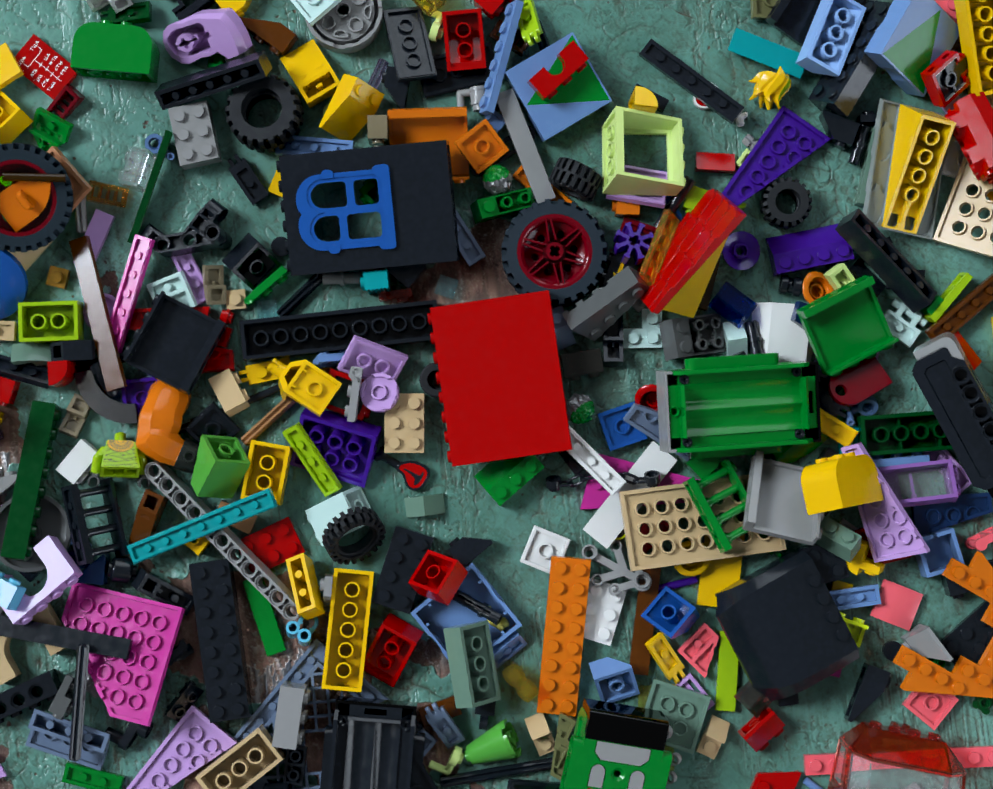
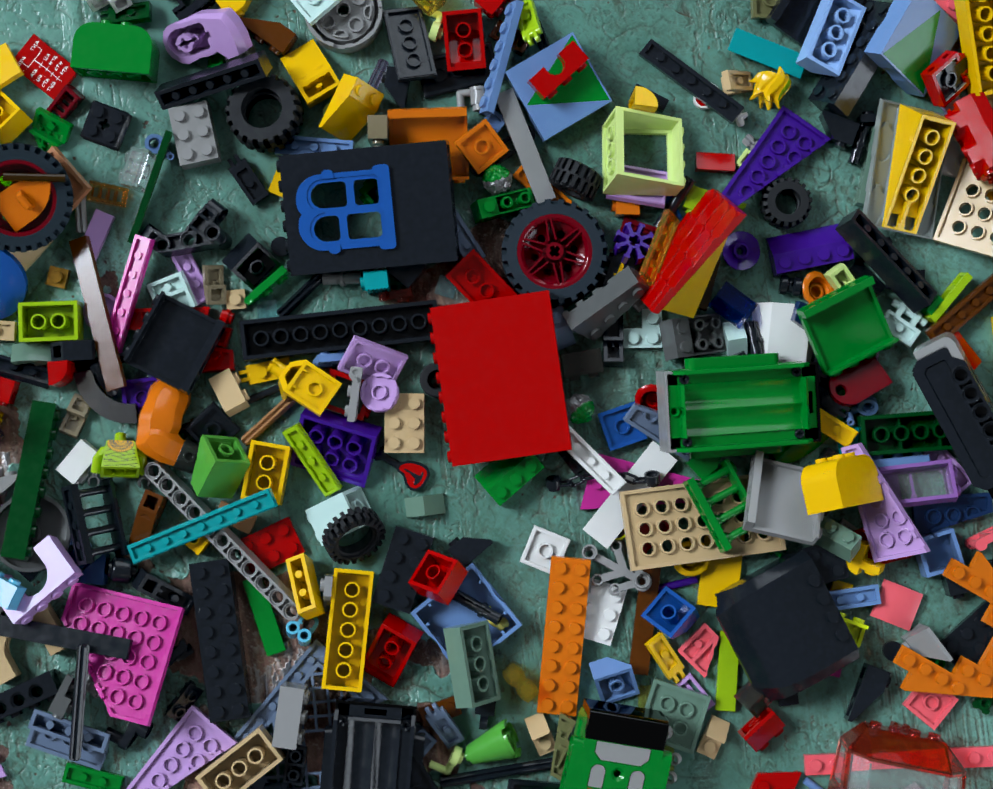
medium blue plate [493,631,527,668] -> none
none -> black brick [80,100,132,151]
none -> red plate [445,249,517,302]
none -> tan slope [721,70,754,95]

